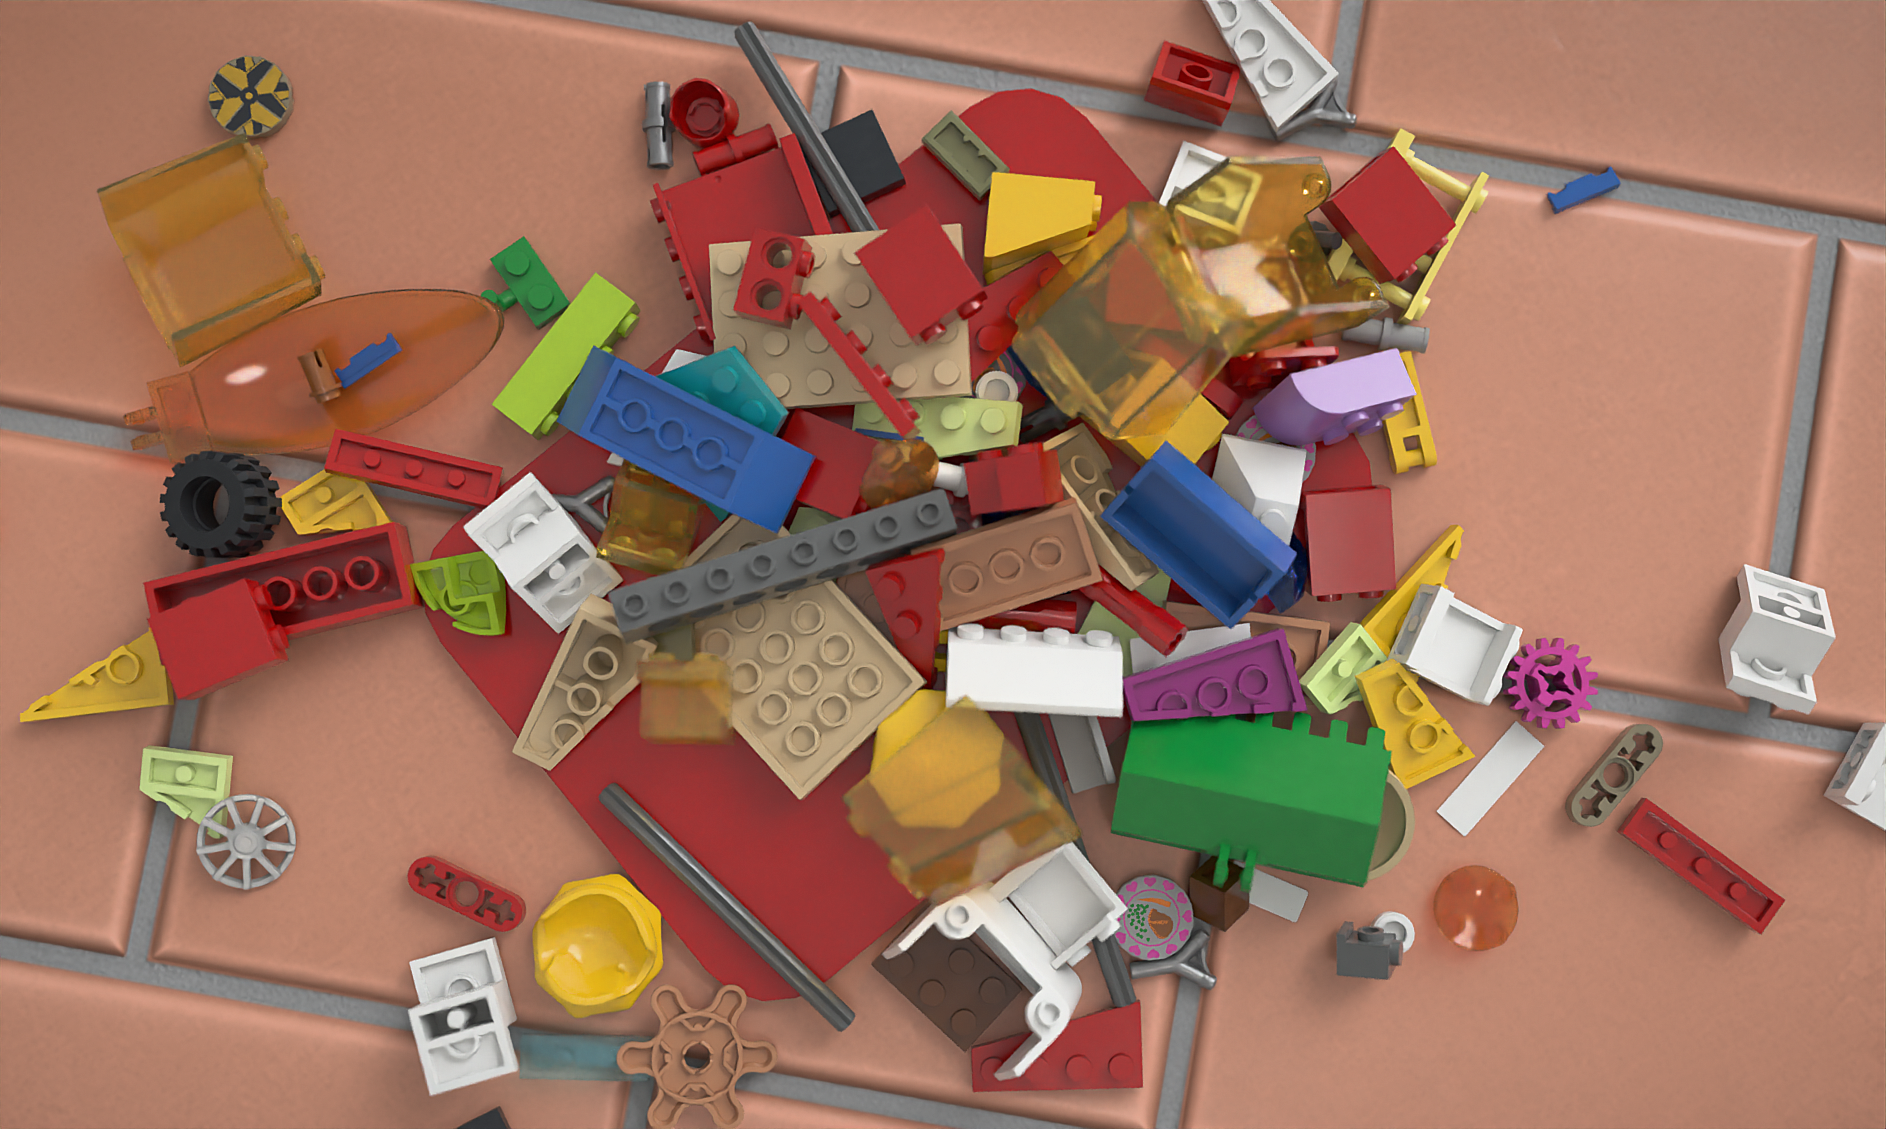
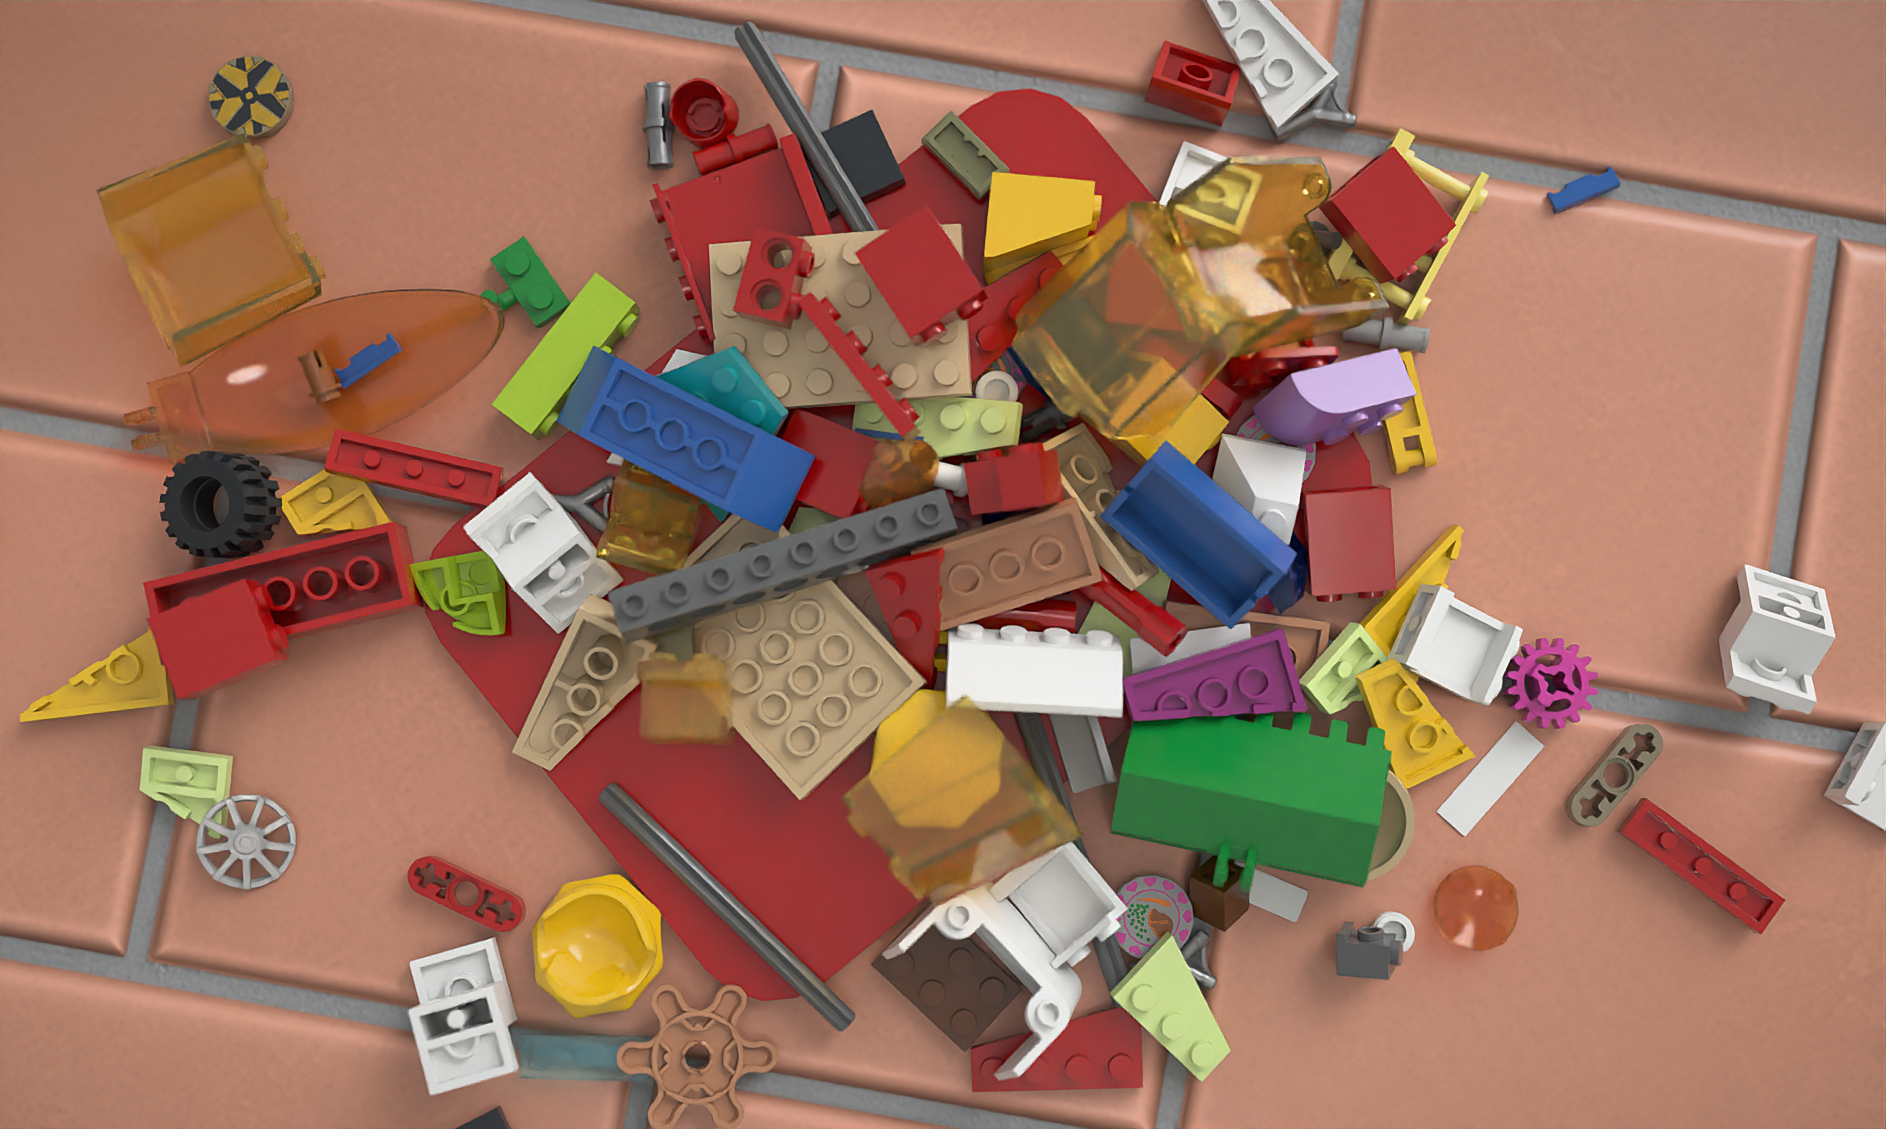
none -> yellowish green wing [1109,931,1231,1082]

